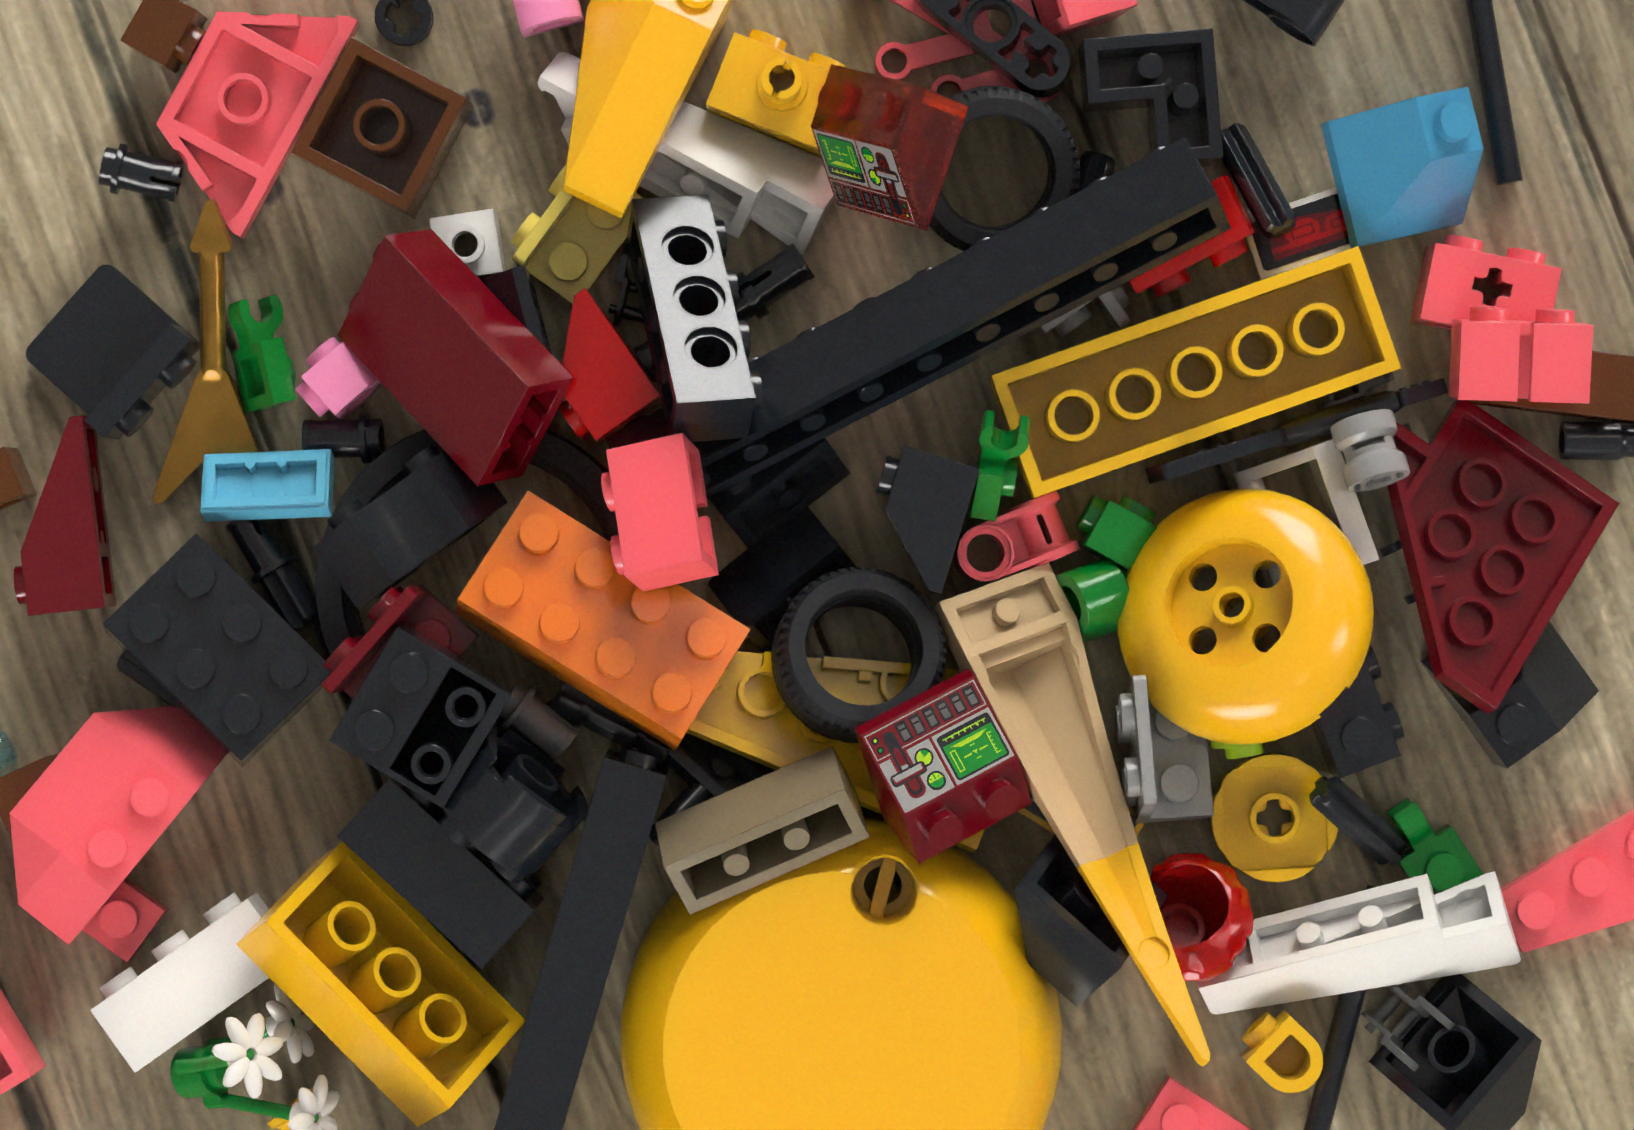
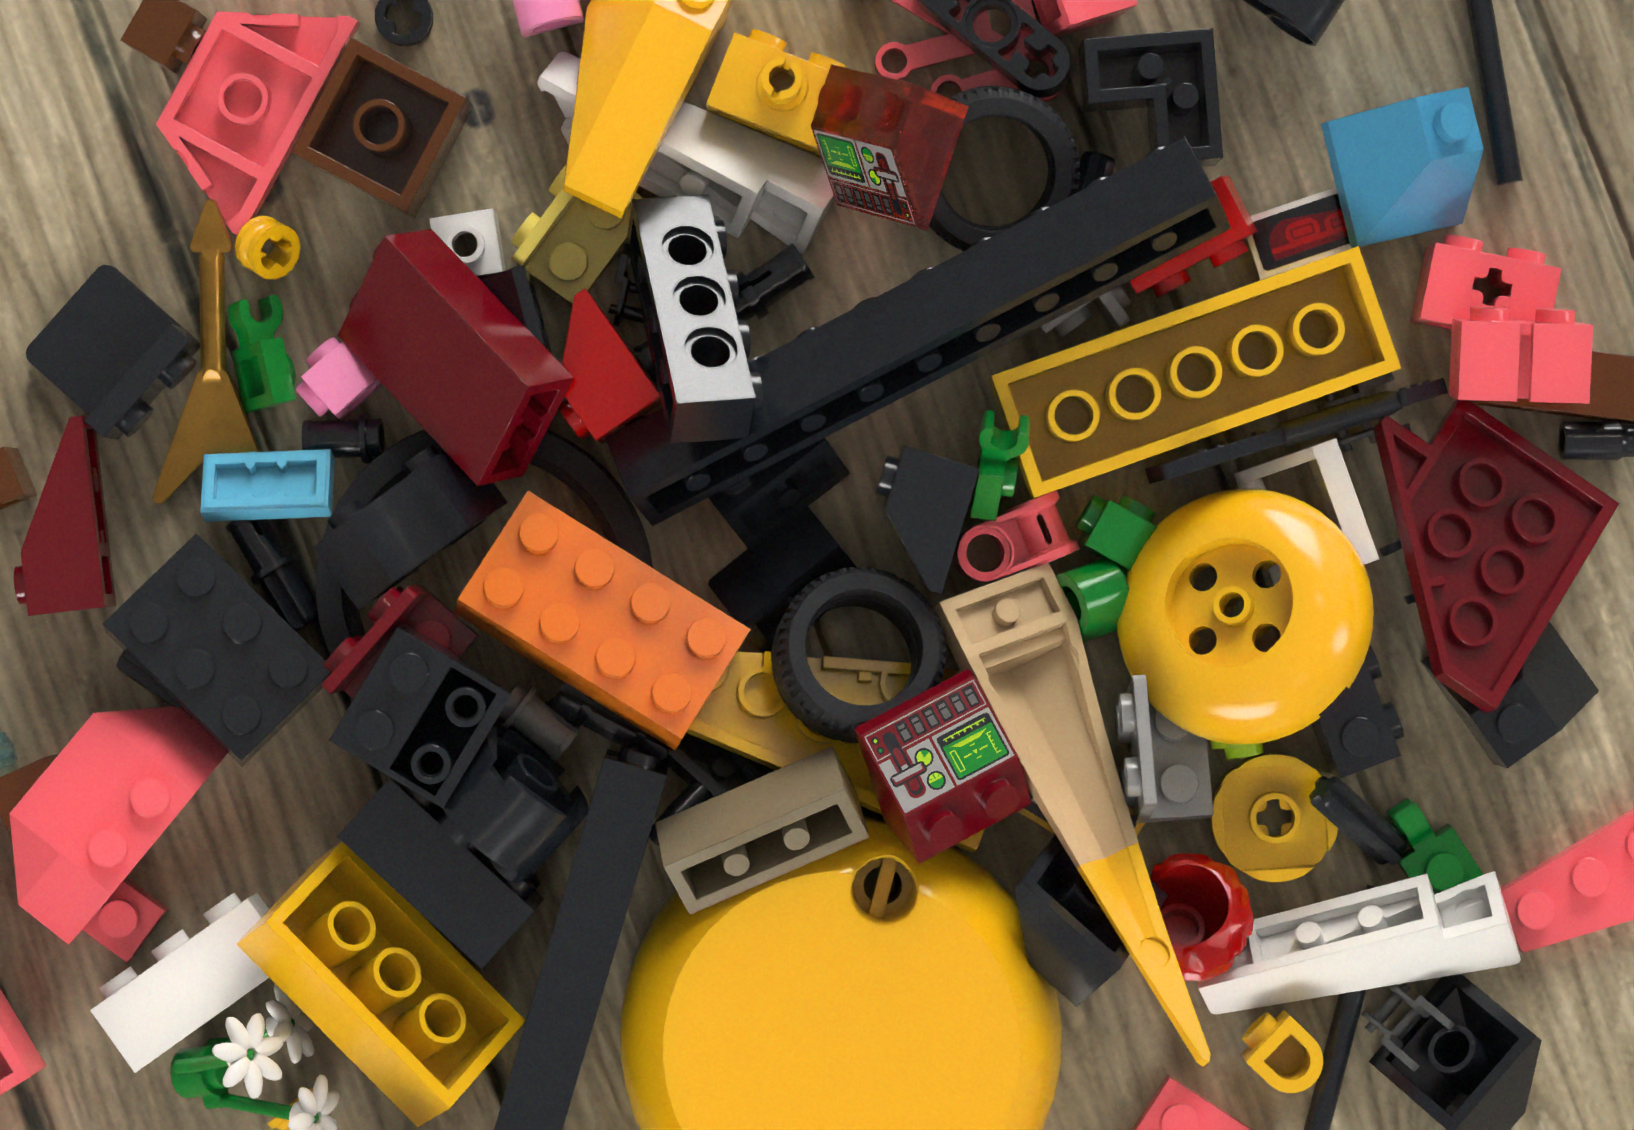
black pin [99,144,184,202] -> none
coral piece [601,433,719,591] -> none
black axle [1221,123,1296,239] -> none
light grey wheel [1330,409,1410,492] -> none
none -> yellow bush [235,216,301,280]

